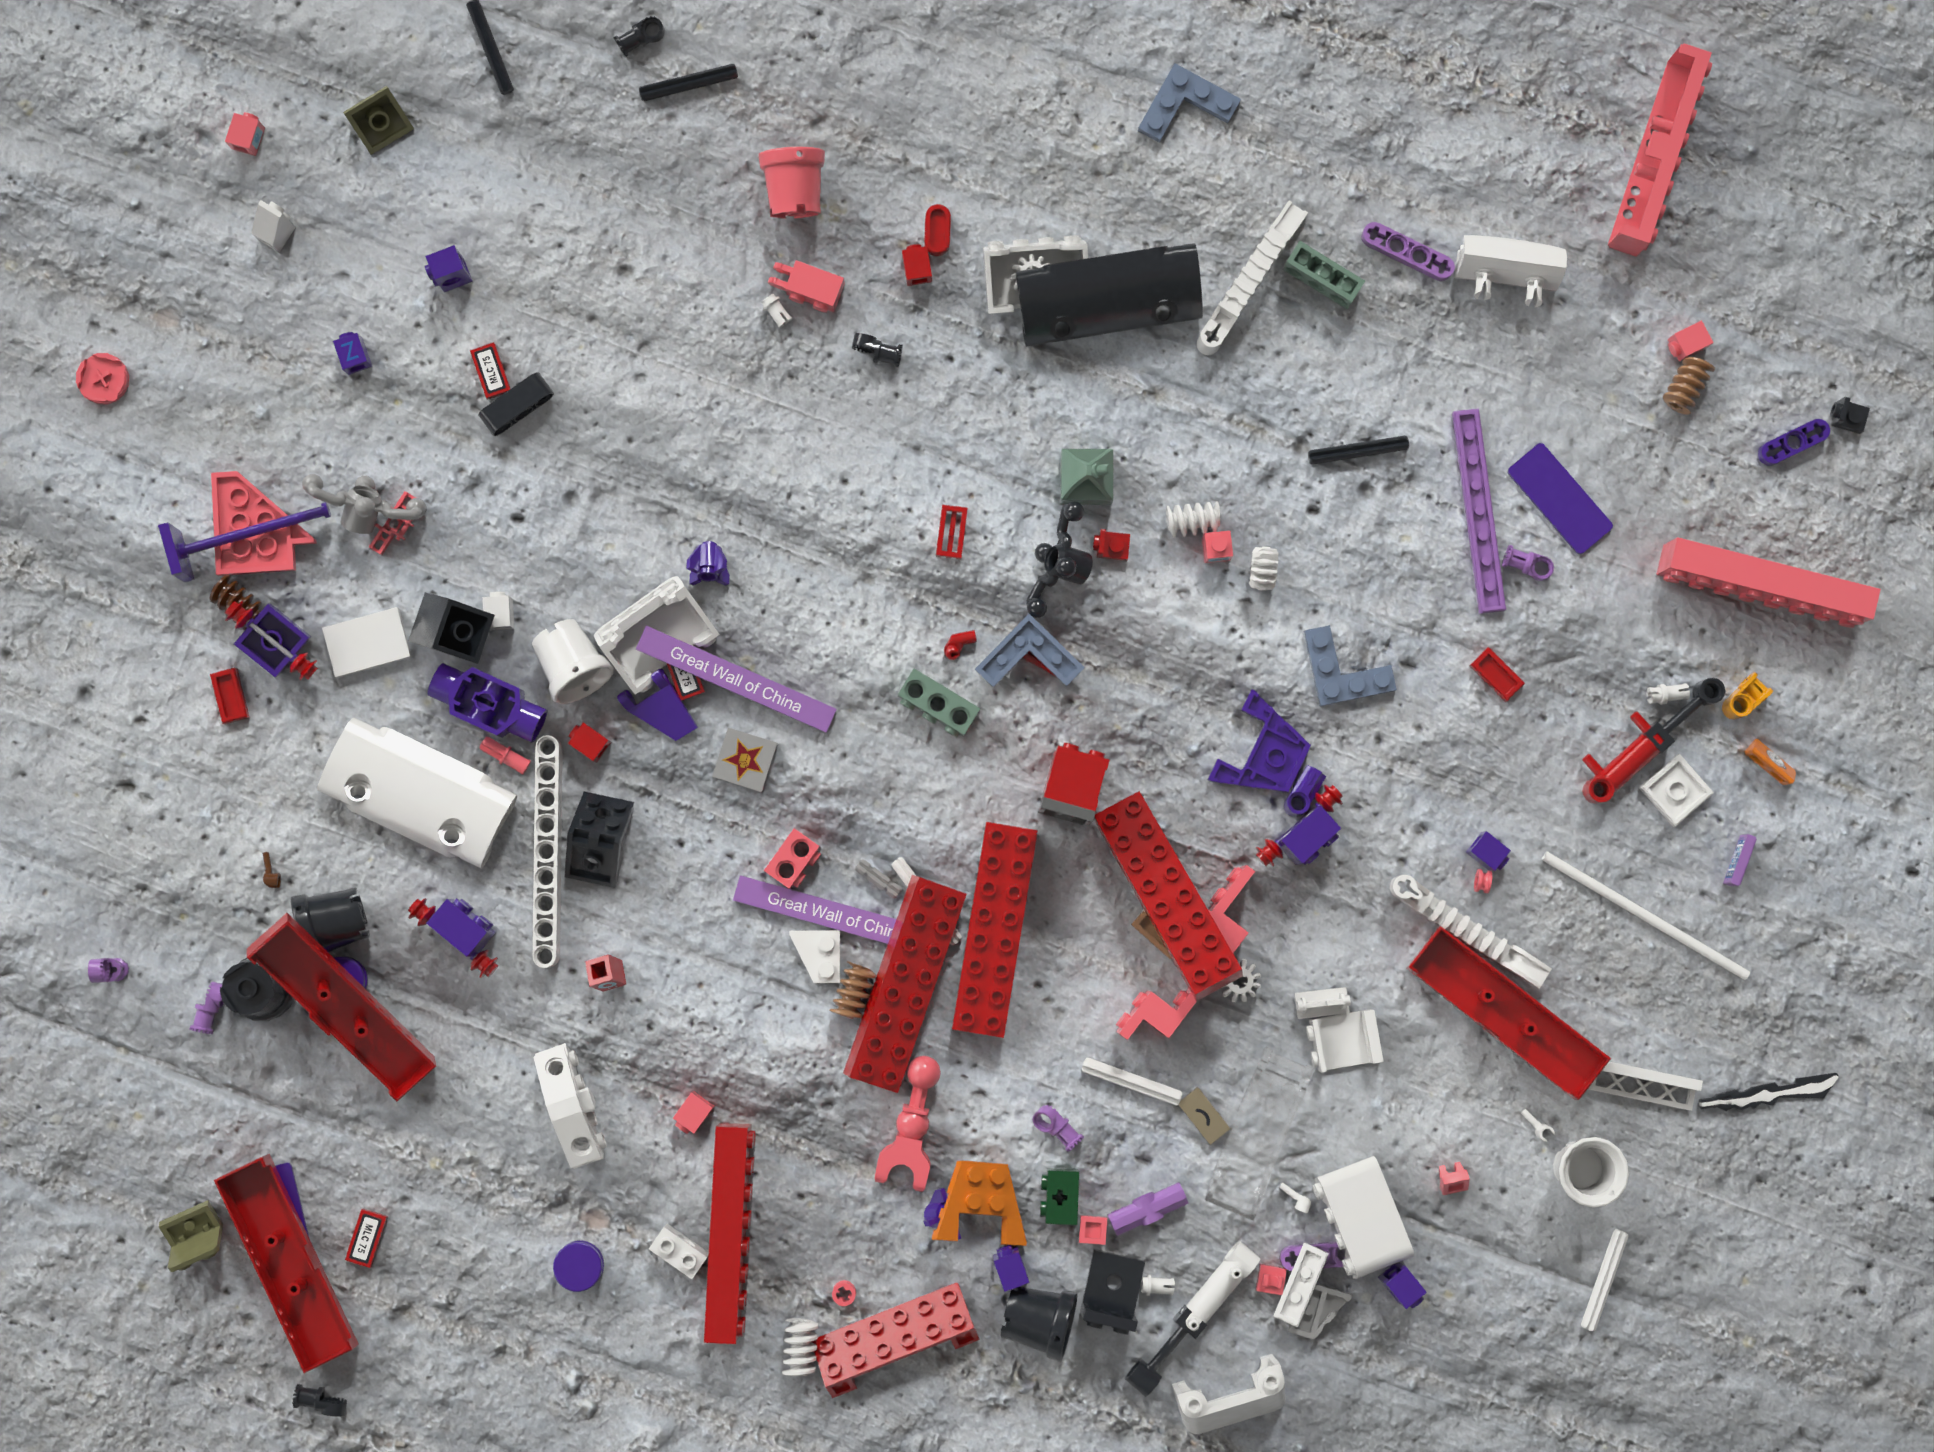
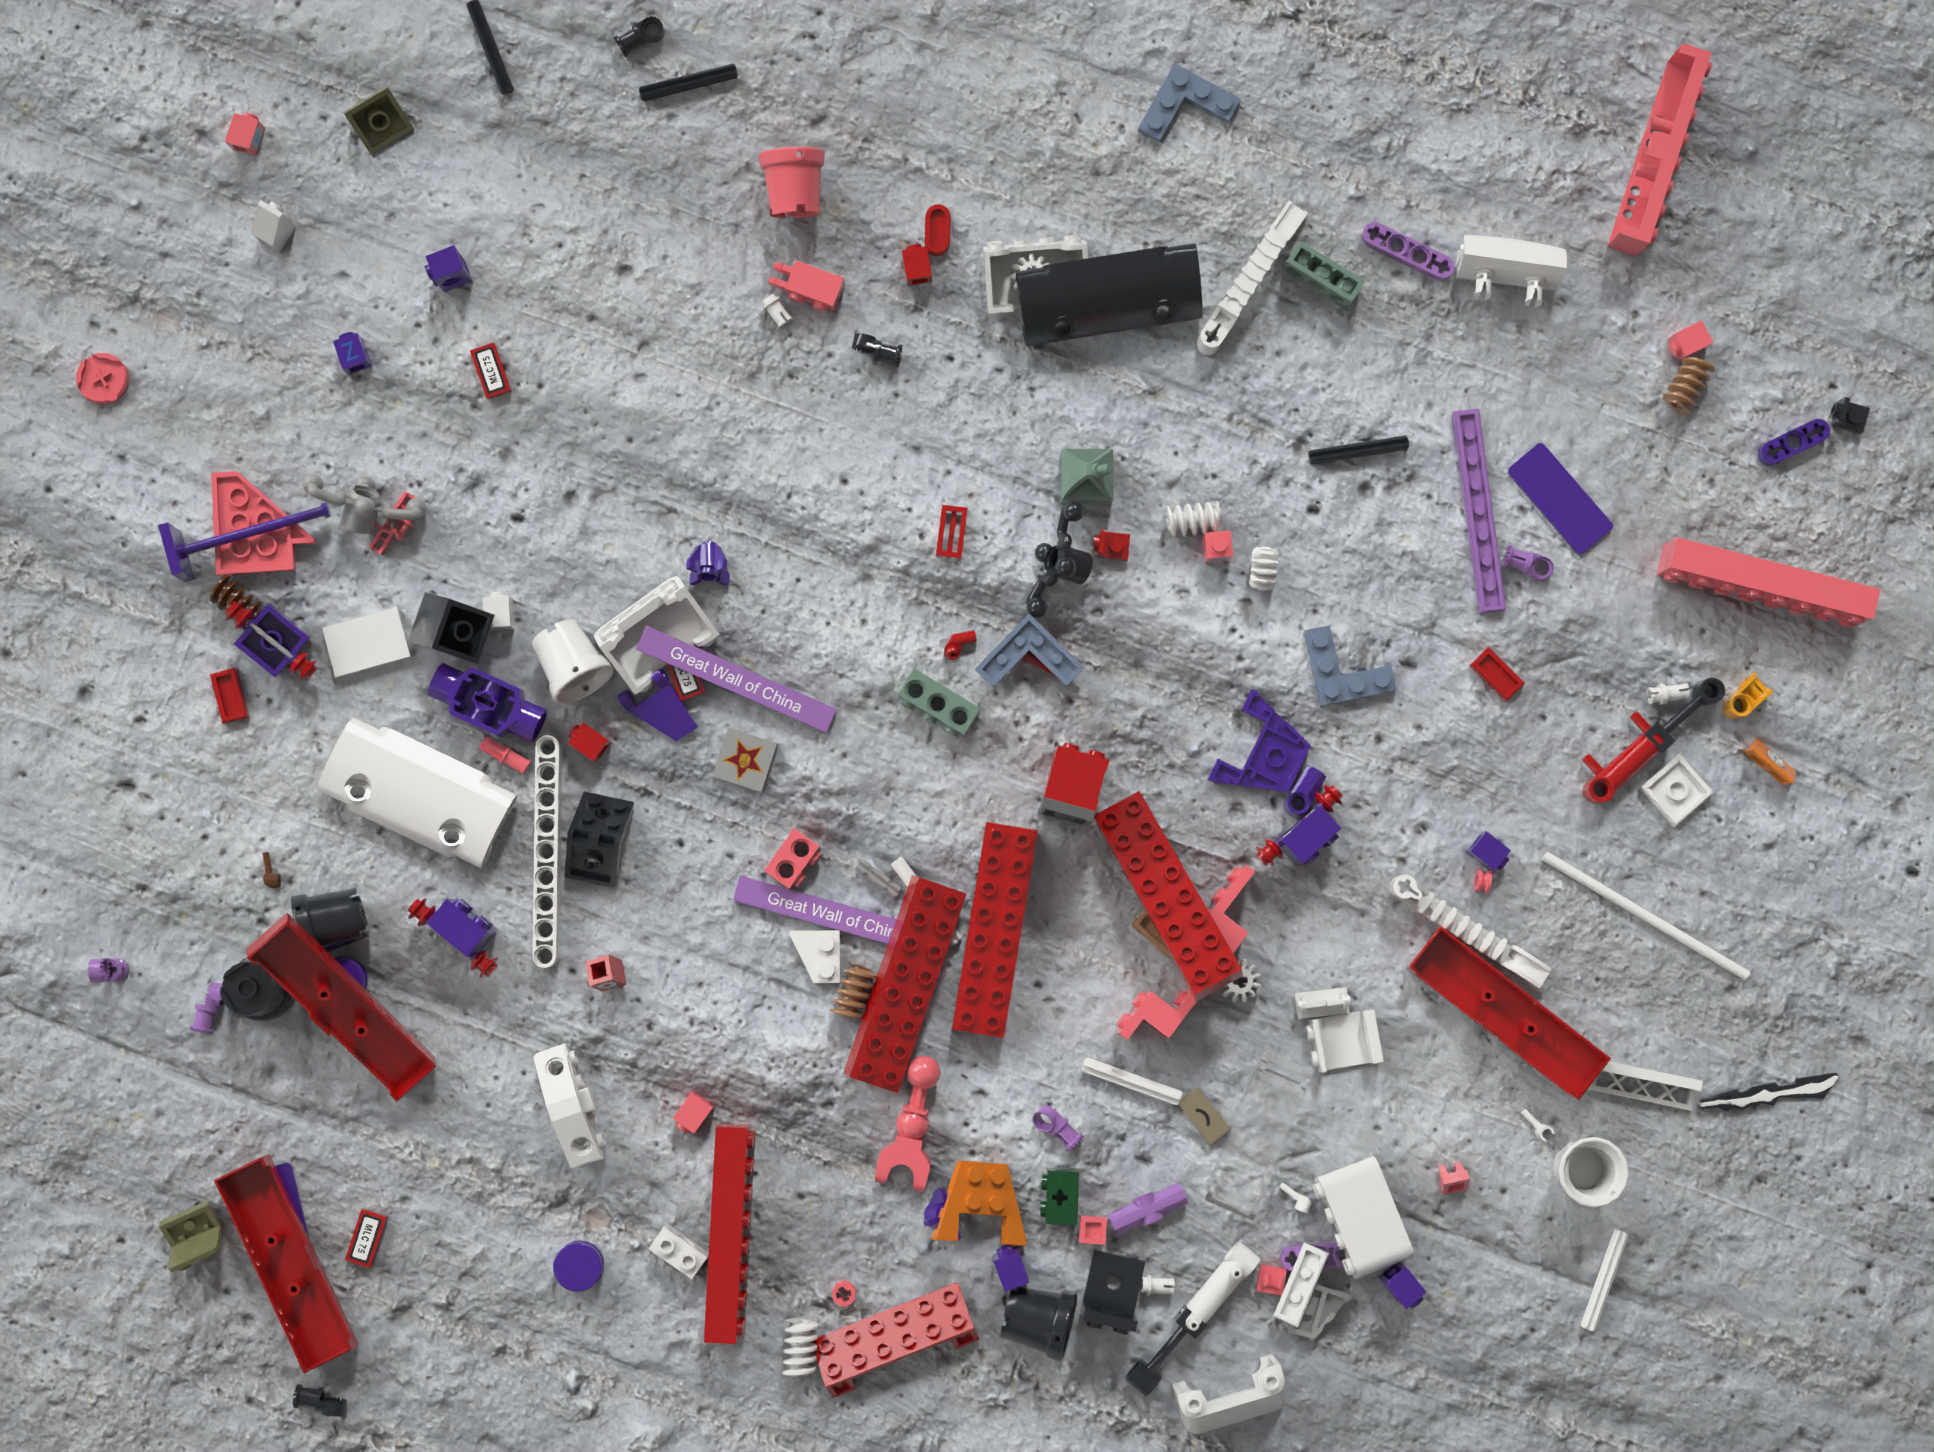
black beam [478,372,554,436] -> none
medium lavender tile [1723,834,1757,887] -> none

